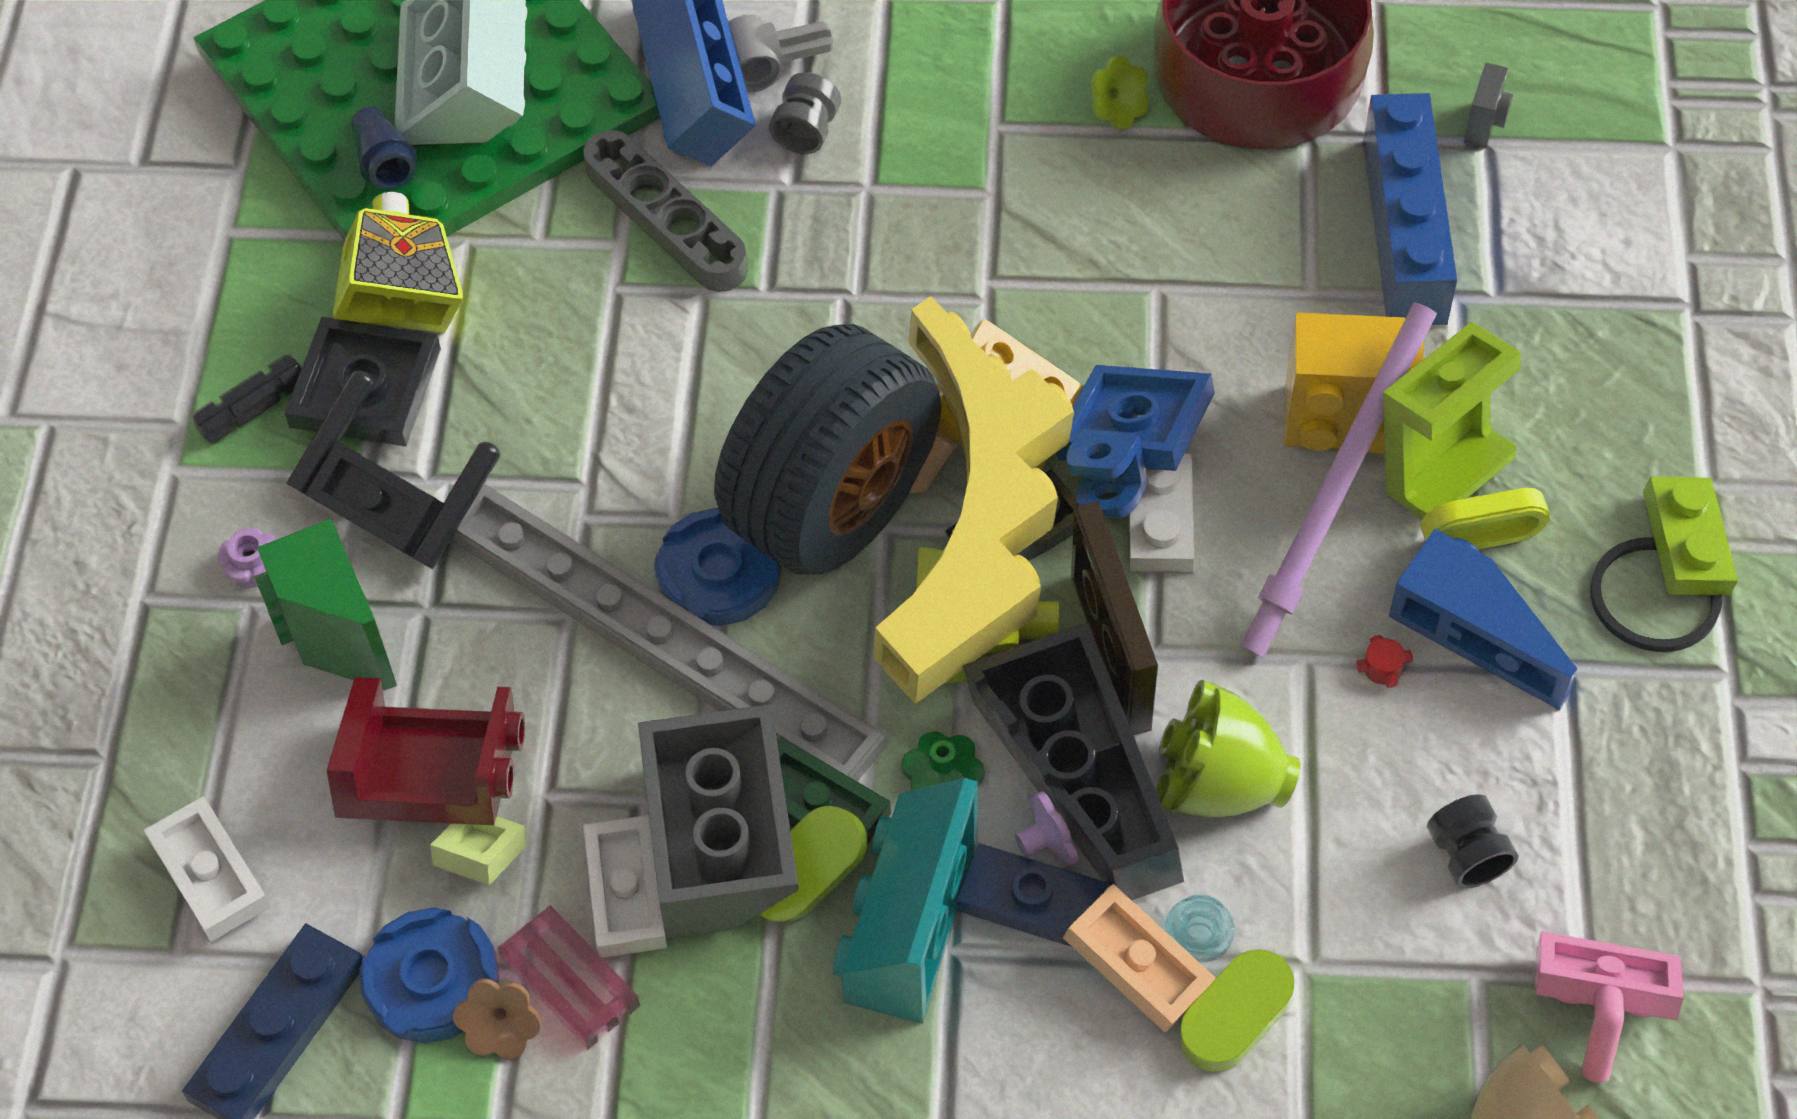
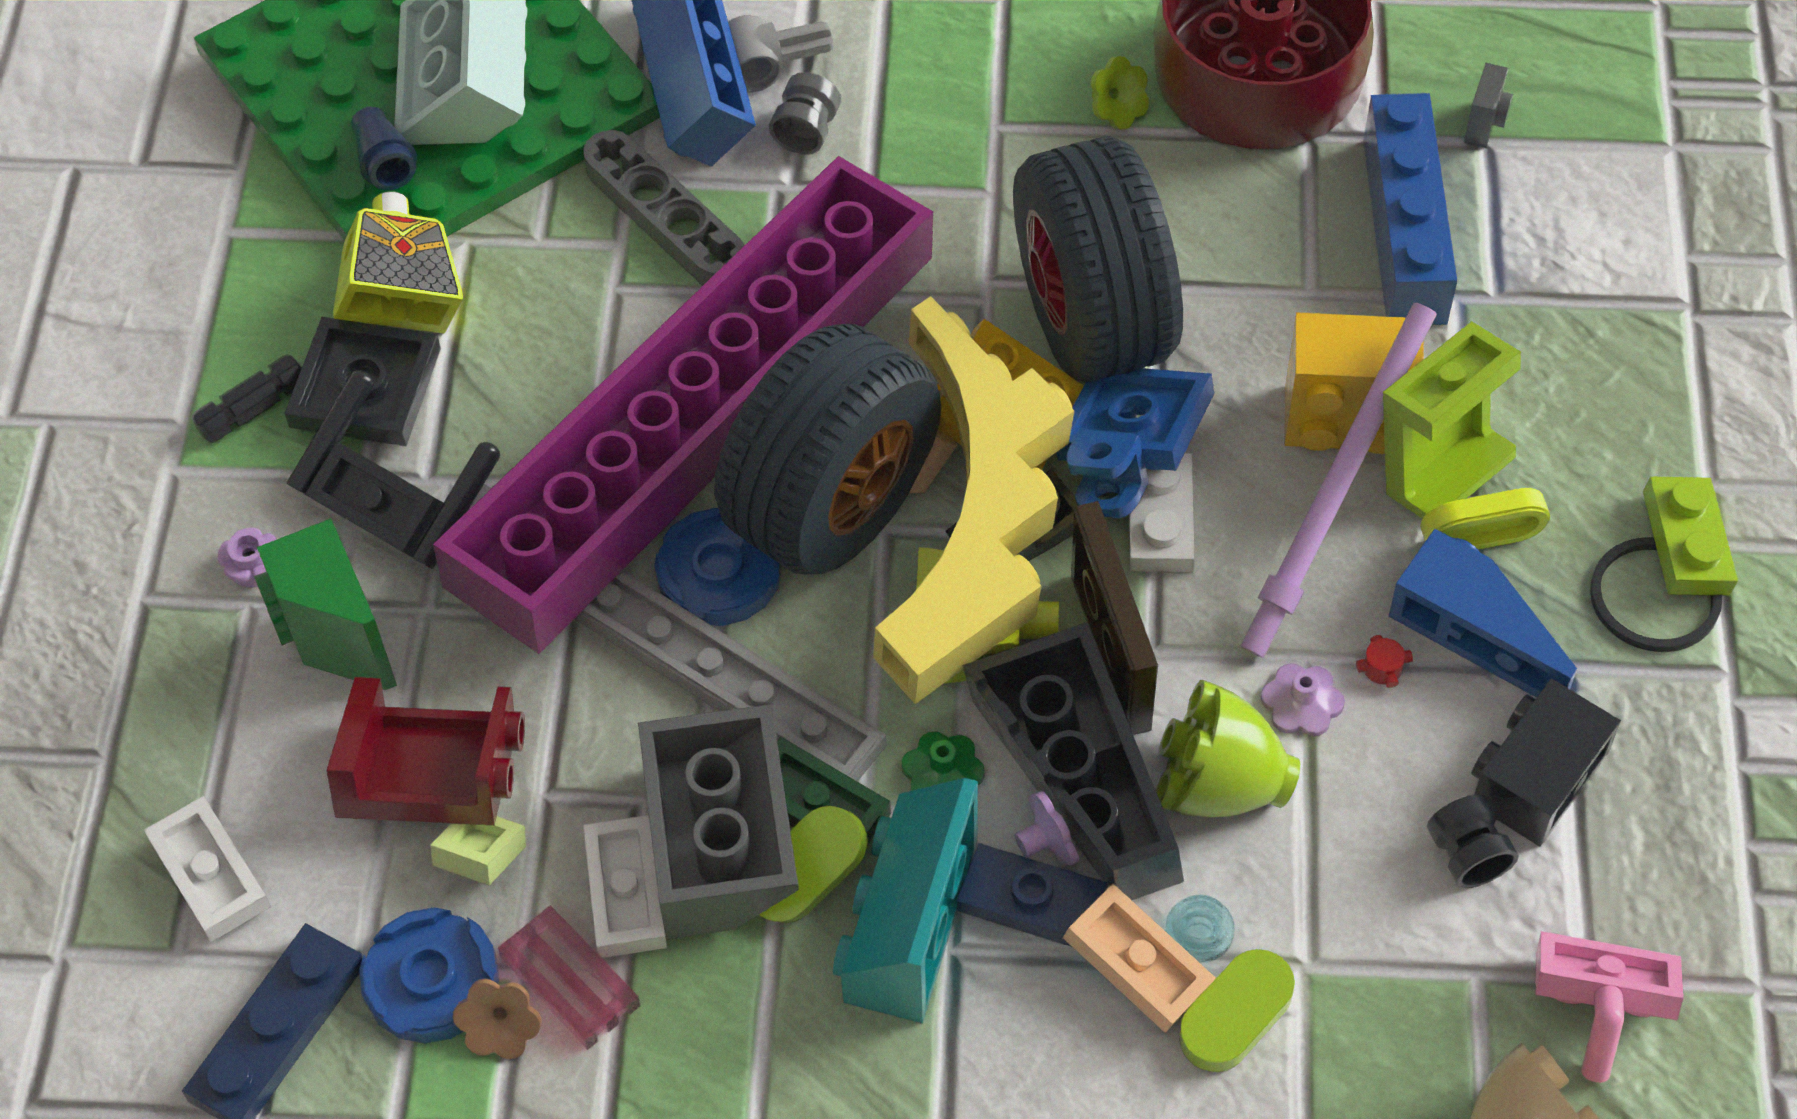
none -> magenta brick [433,156,934,654]
none -> black wheel [1013,136,1183,382]
none -> lavender plant [1261,663,1345,736]
none -> black brick [1471,678,1621,847]

